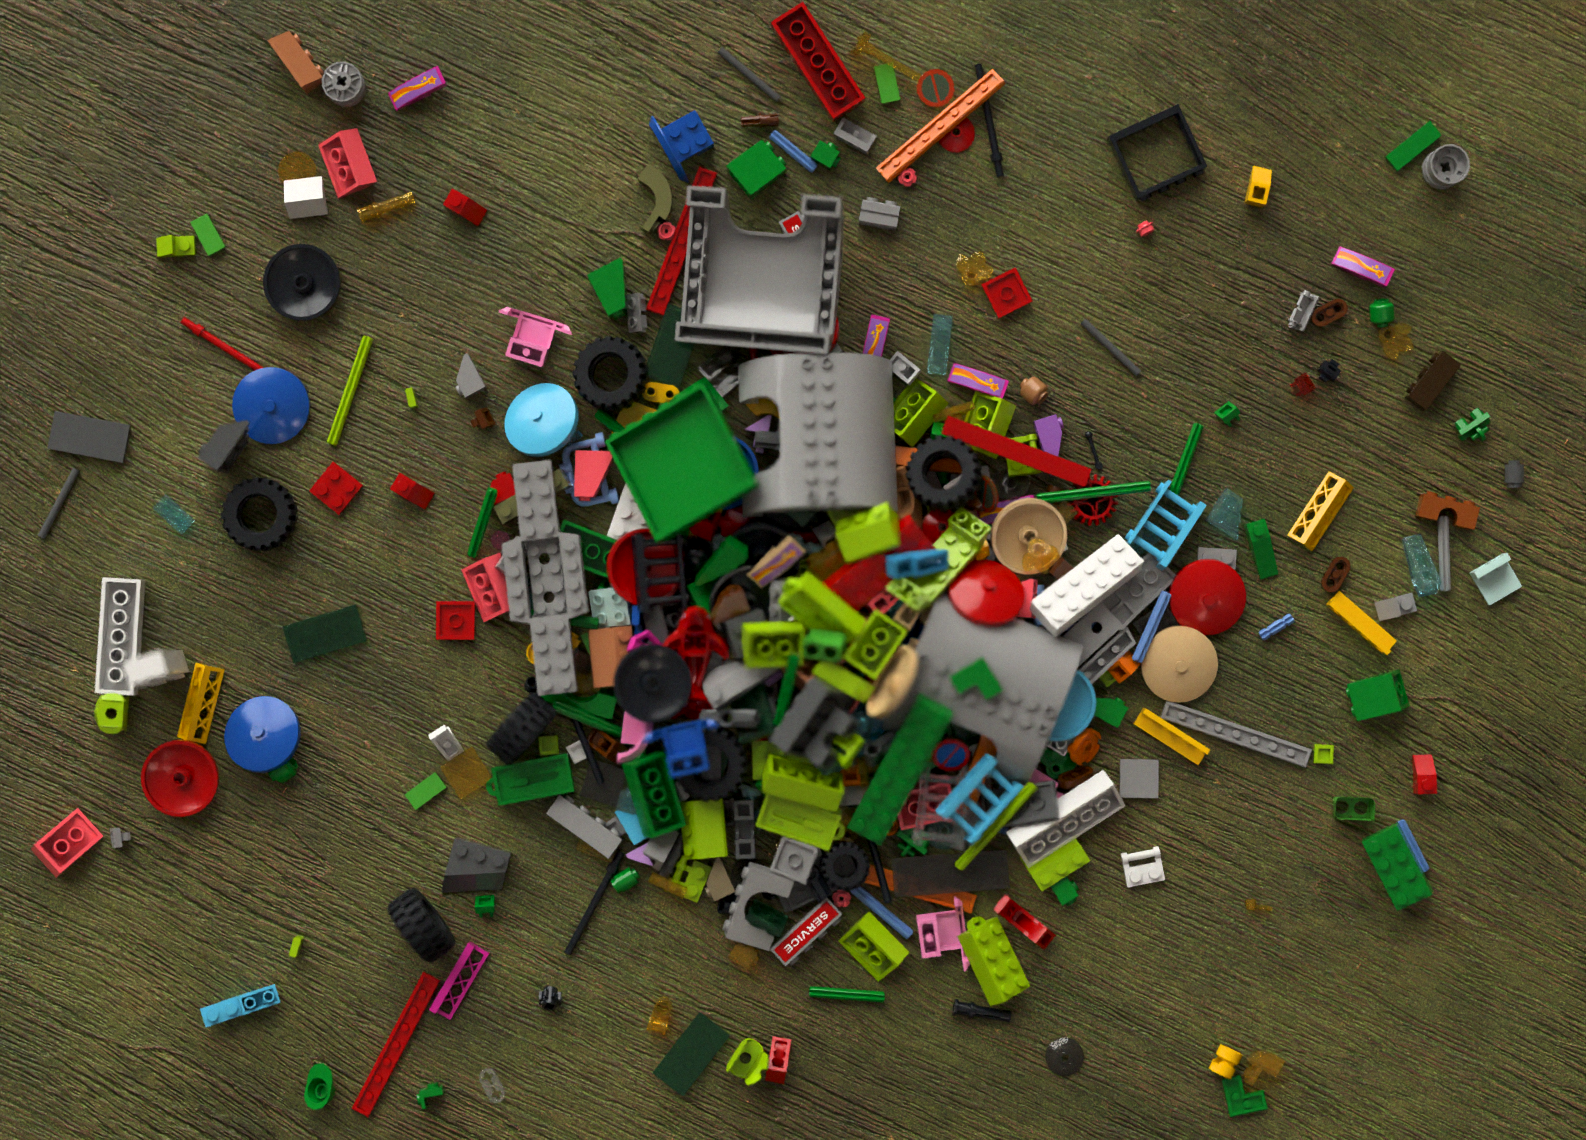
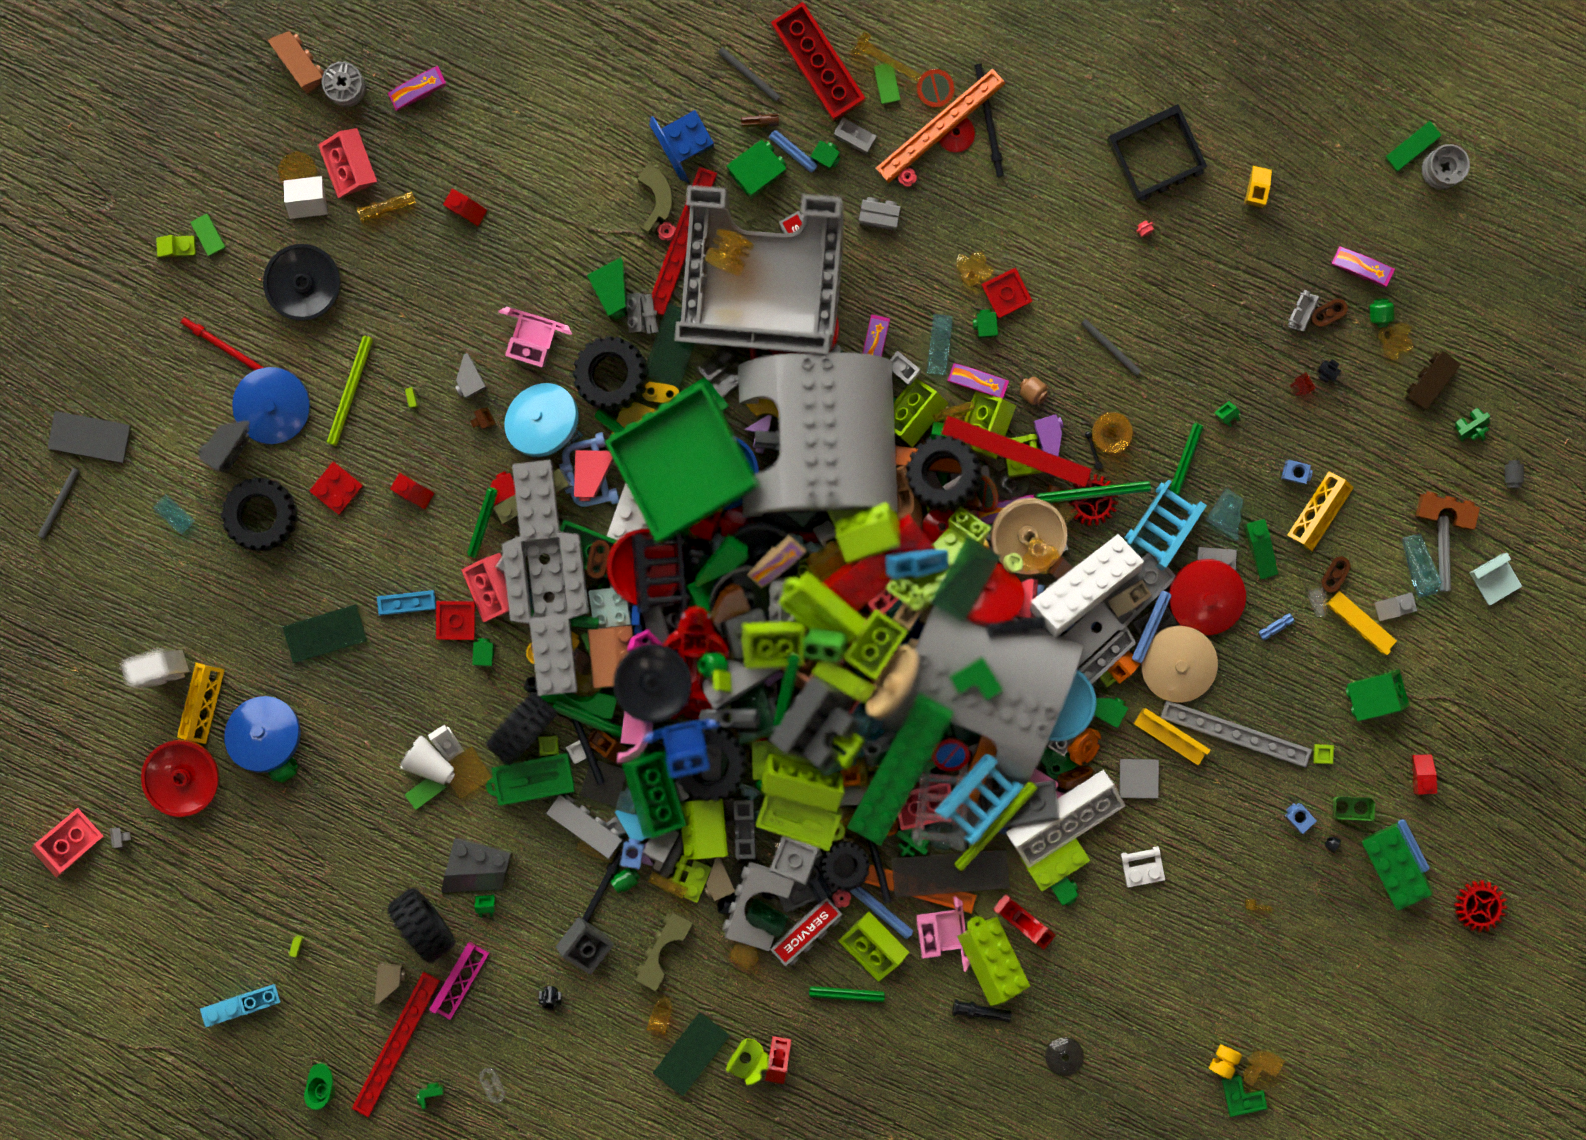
lime piece [94,693,129,734] -> none
white brick [95,577,145,695] -> none
clear pink plate [491,531,510,550] -> none
none -> dark tan slope [375,963,406,1004]
none -> dark azure tile [377,590,436,616]
none -> white cone [400,736,455,785]
none -> green brick [472,638,495,666]
none -> dark grey brick [556,917,614,975]
none -> reddish brown plate [587,540,610,579]
none -> medium blue brick [620,839,644,869]
none -> olive arch [635,911,693,991]
none -> light grey pin [640,294,659,334]
none -> green head [698,653,728,678]
none -> clear yellow wheel [704,228,754,276]
none -> lime tile [713,670,732,693]
none -> clear green tile [930,537,1001,622]
none -> green brick [973,309,998,338]
none -> black pin [986,617,1045,636]
none -> yellowish green tile [1003,553,1023,573]
none -> clear yellow wheel [1092,412,1133,454]
none -> dark tan slope [1108,579,1152,617]
none -> medium blue brick [1281,460,1313,485]
none -> medium blue brick [1285,803,1317,834]
none -> clear cone [1307,588,1327,617]
none -> black hinge [1325,837,1341,853]
none -> red gear [1454,880,1507,932]

